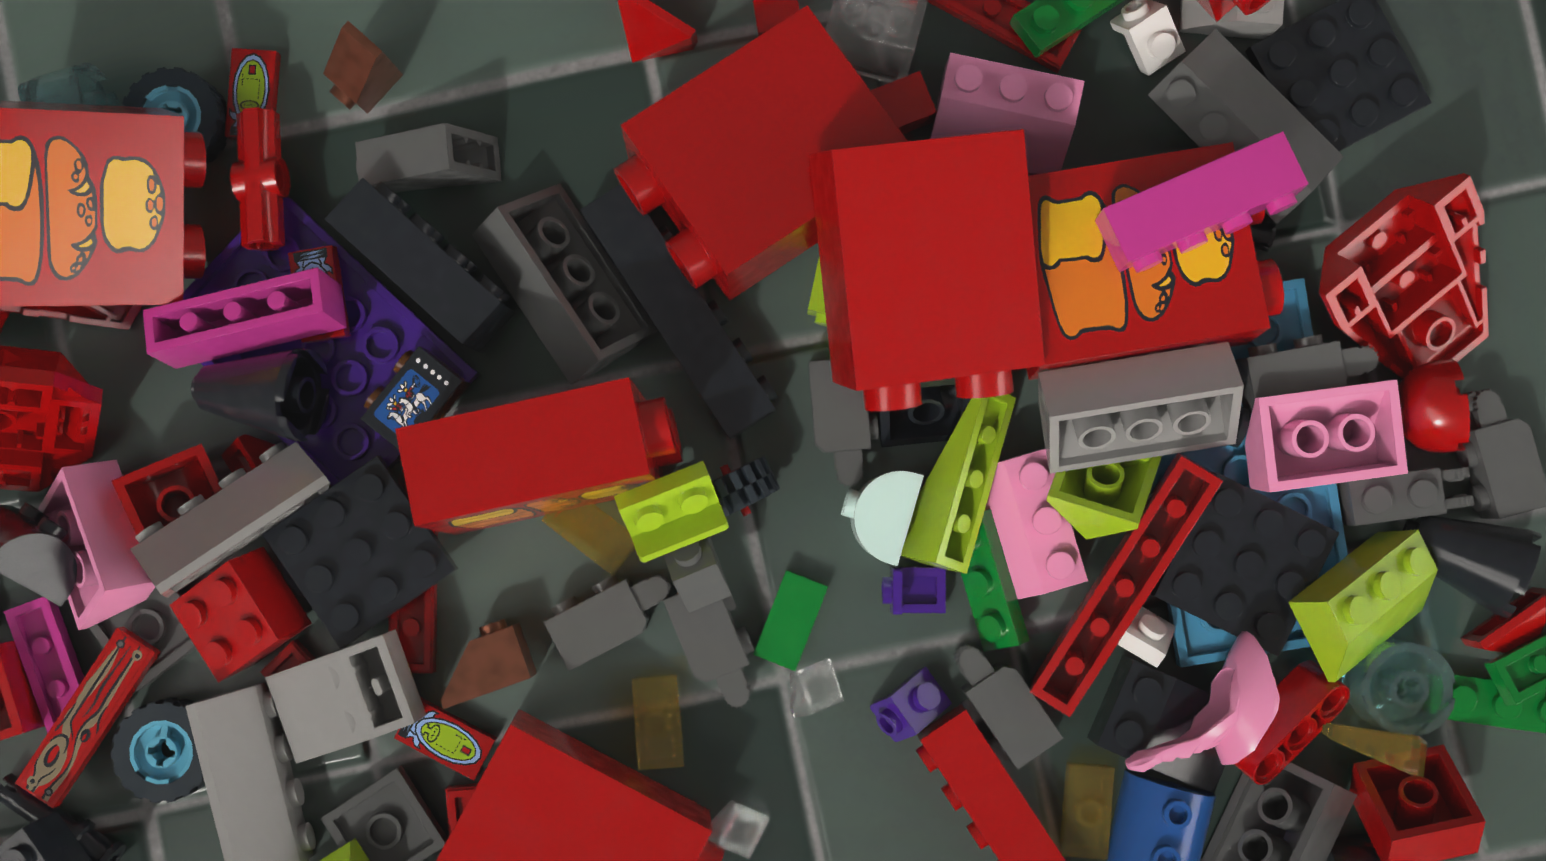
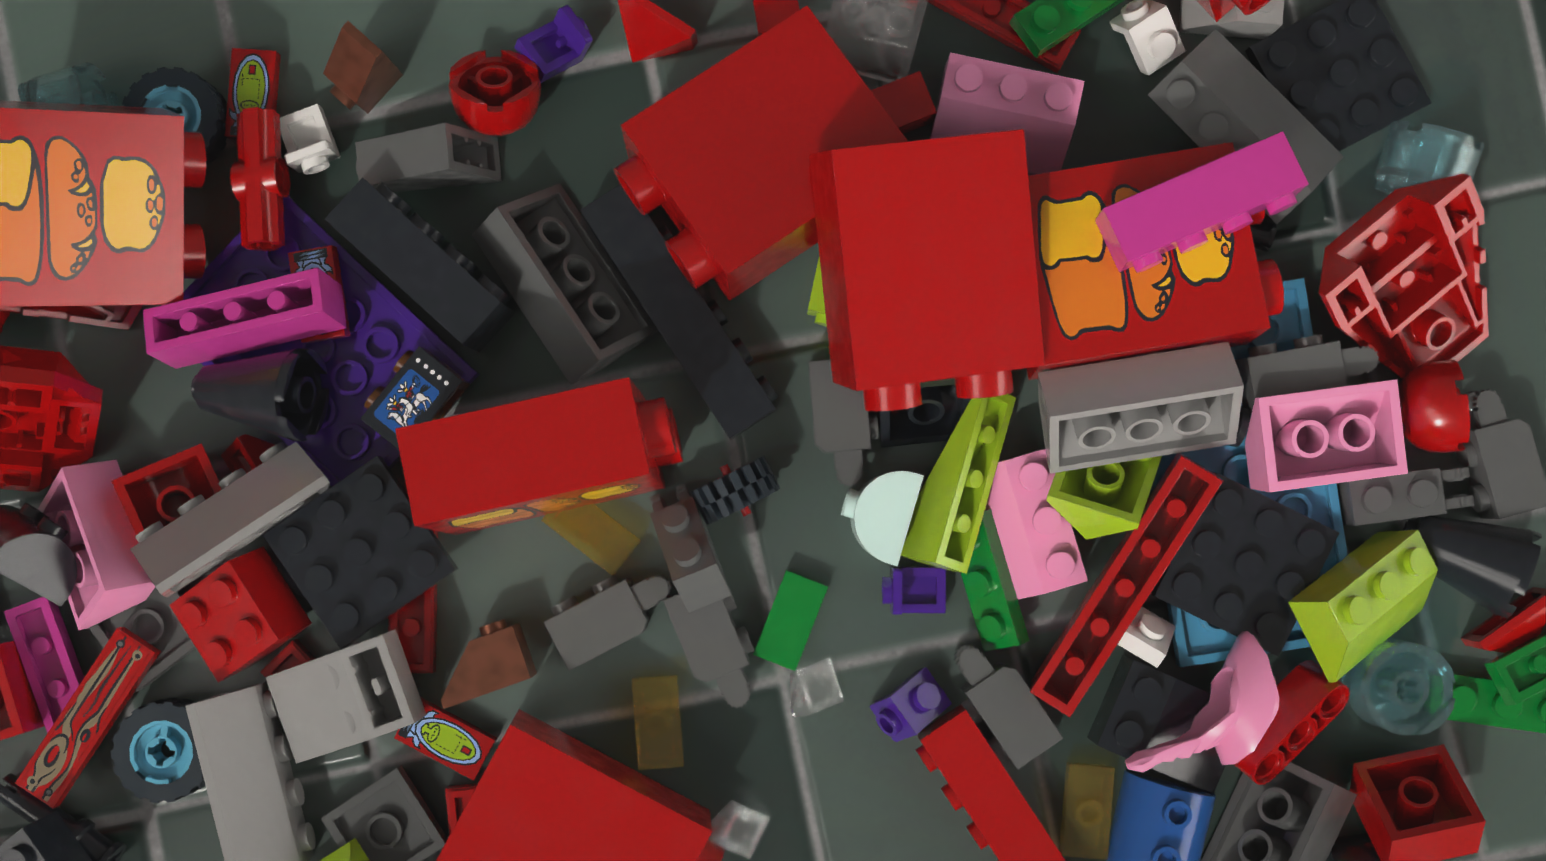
lime bracket [614,461,729,563] -> none
clear yellow slope [1322,723,1427,778] -> none
none -> white bracket [280,104,341,174]
none -> red cylinder [448,50,541,136]
none -> dark purple bracket [514,5,593,83]
none -> clear light blue brick [1374,121,1484,194]

